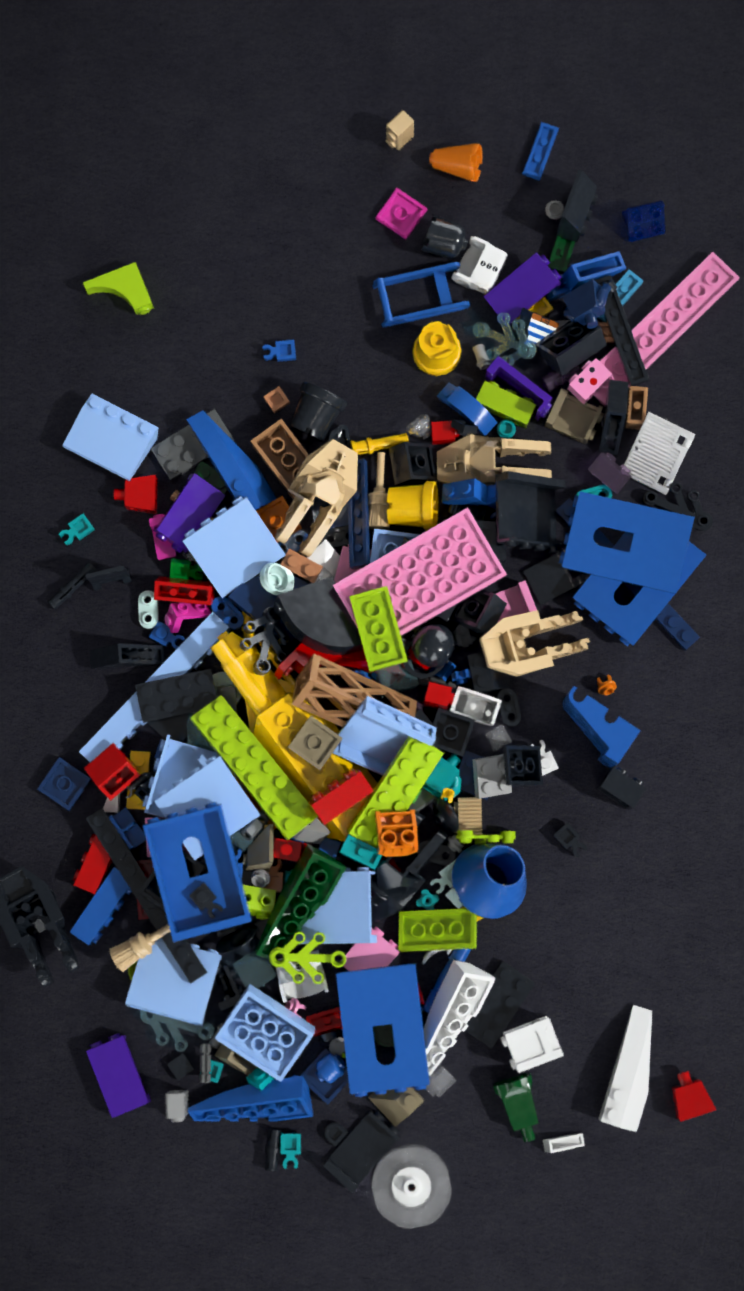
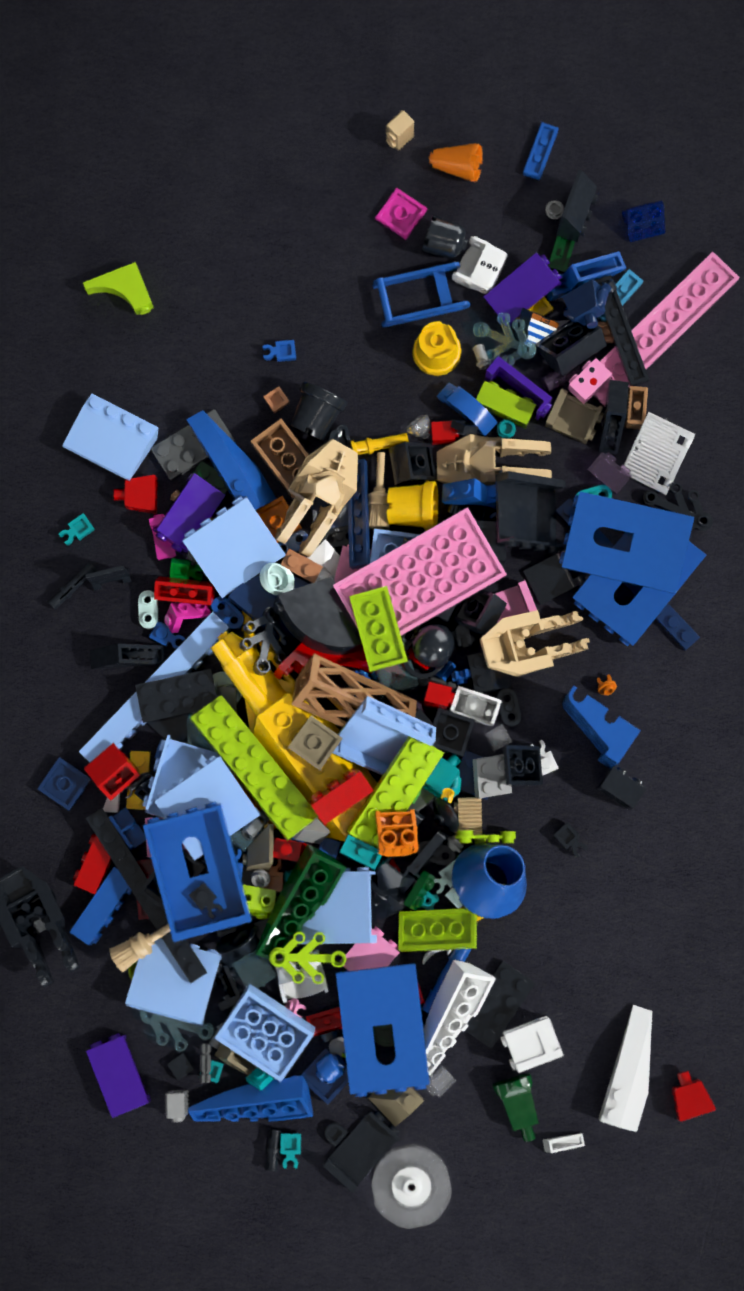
none -> dark green plate [404,871,436,911]

